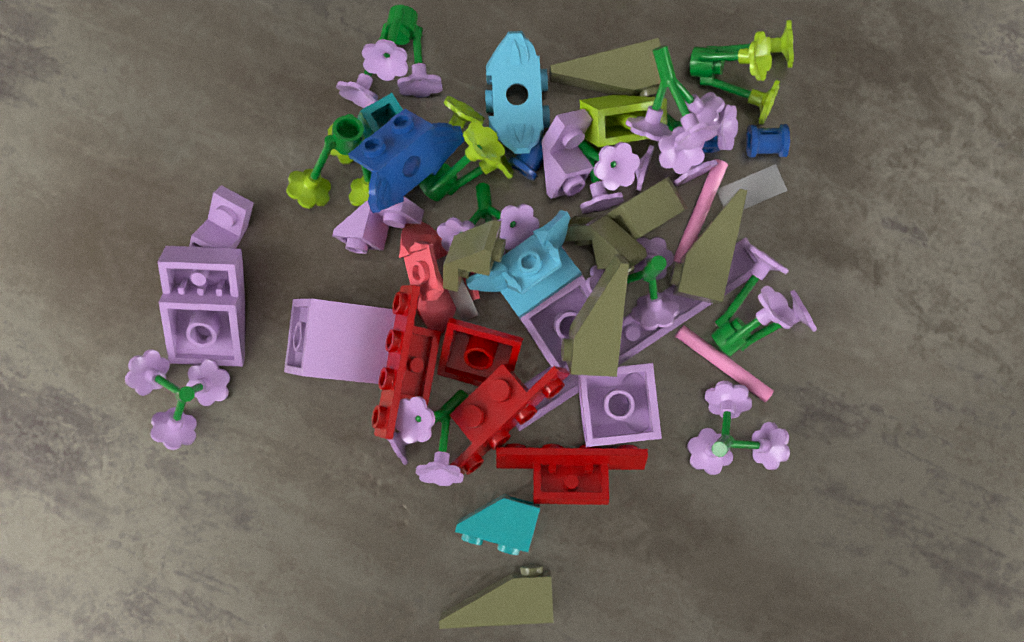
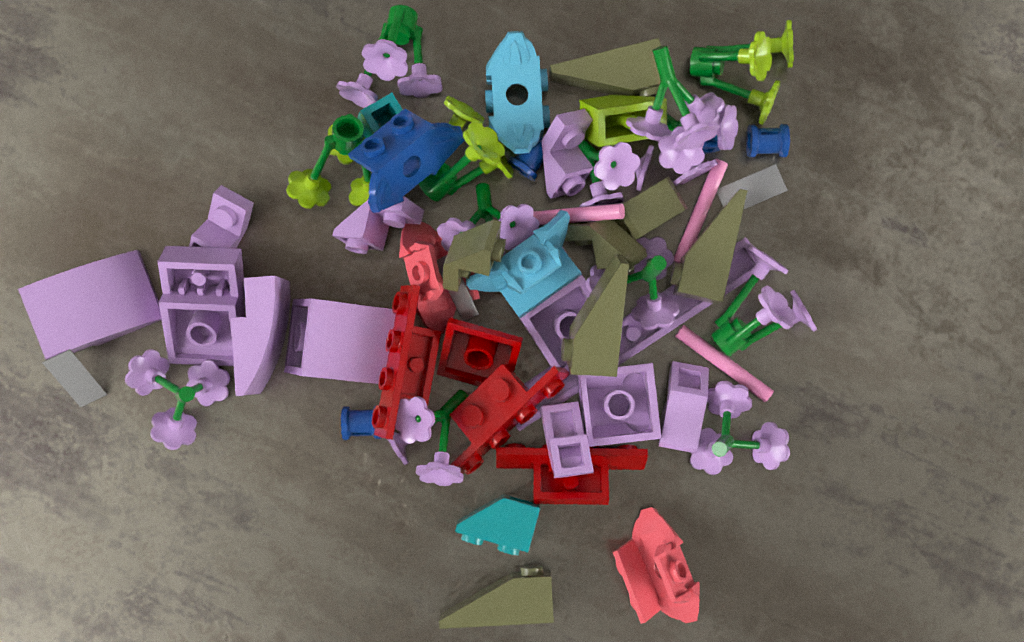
none -> lavender slope [18,250,162,360]
none -> light grey sticker [42,349,107,407]
none -> lavender slope [231,275,290,396]
none -> blue bush [341,406,381,440]
none -> bright pink bar [533,203,625,226]
none -> lavender slope [540,402,594,478]
none -> coral piece [613,507,700,624]
none -> lavender slope [659,361,709,453]

